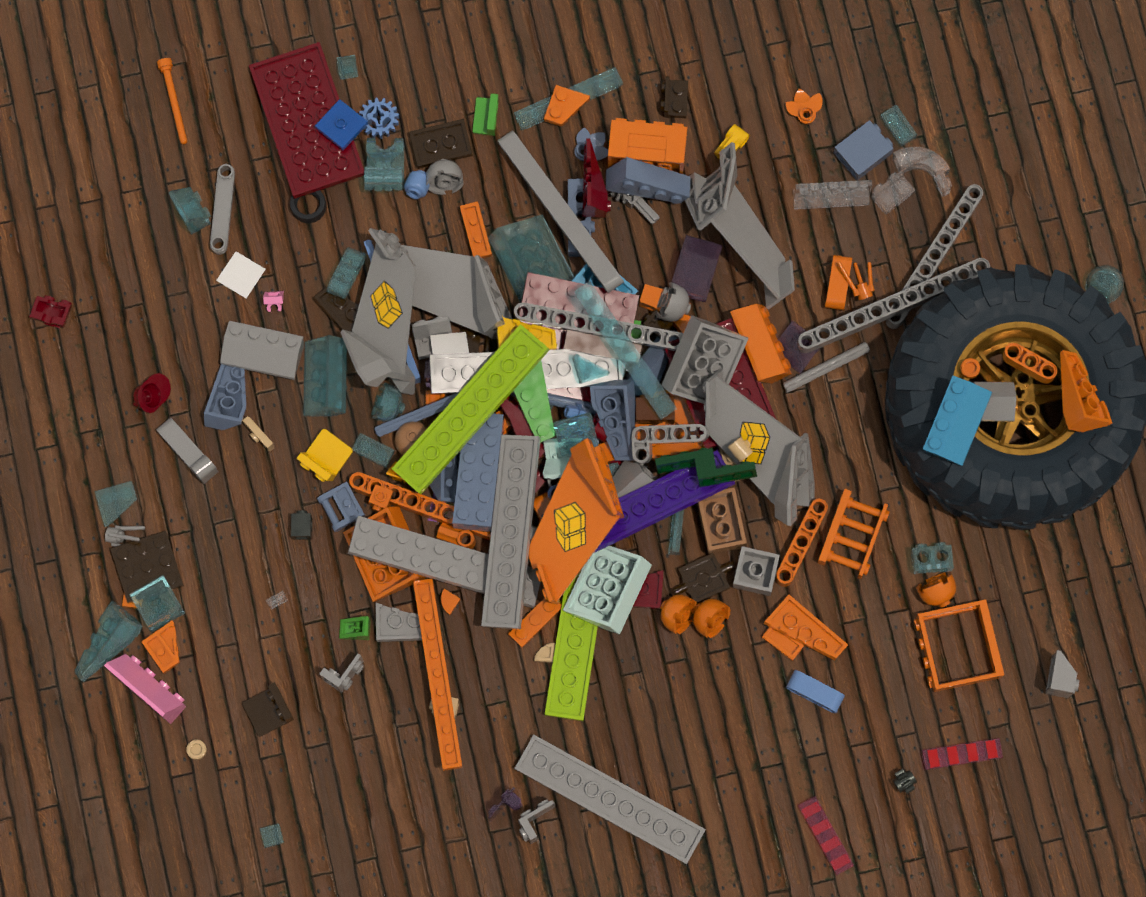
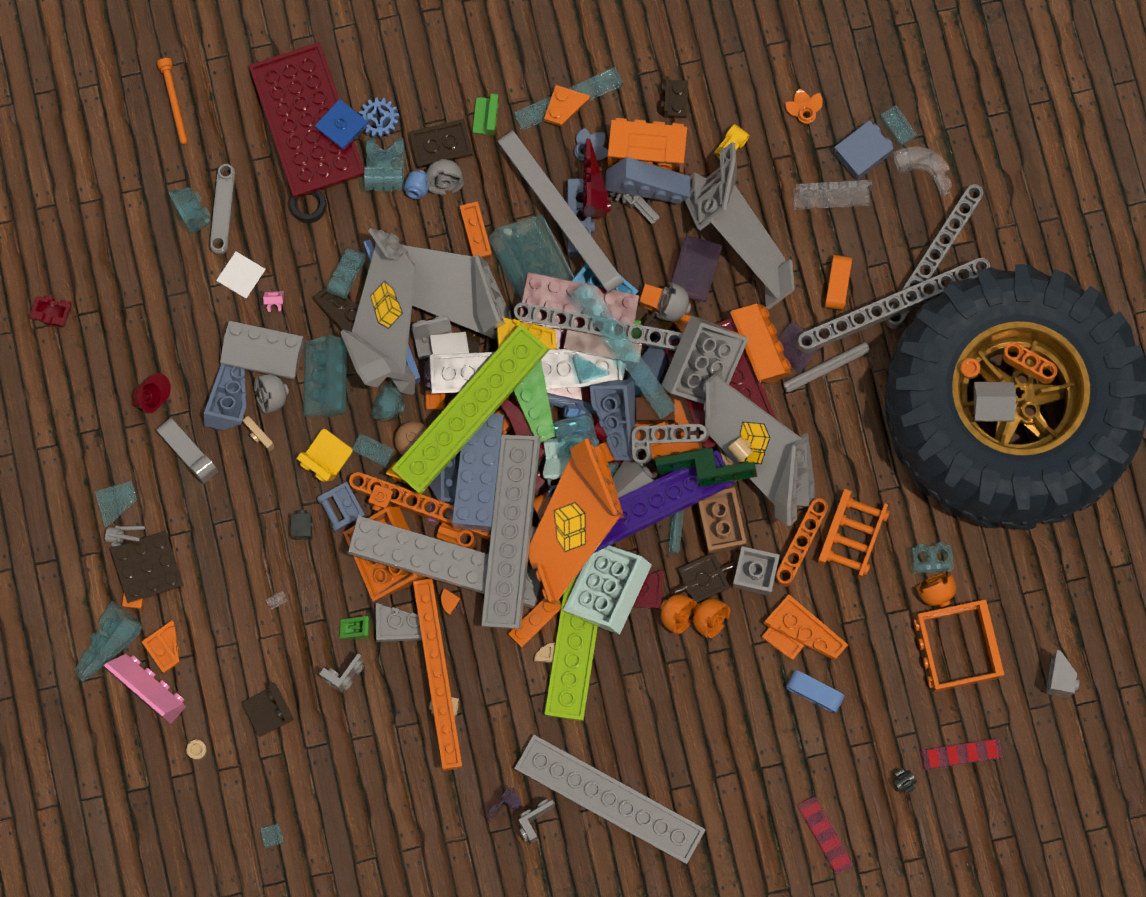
clear light blue slope [129,575,185,632] -> none
clear light blue slope [337,55,358,80] -> none
sand blue axle [375,393,458,437] -> none
orange plant [837,261,875,300] -> none
clear bracket [872,170,915,215] -> none
dark azure slope [923,375,992,466] -> none
orange wedge [1060,350,1112,432] -> none
clear light blue cylinder [1085,265,1124,303] -> none
none -> light grey cylinder [254,375,289,413]

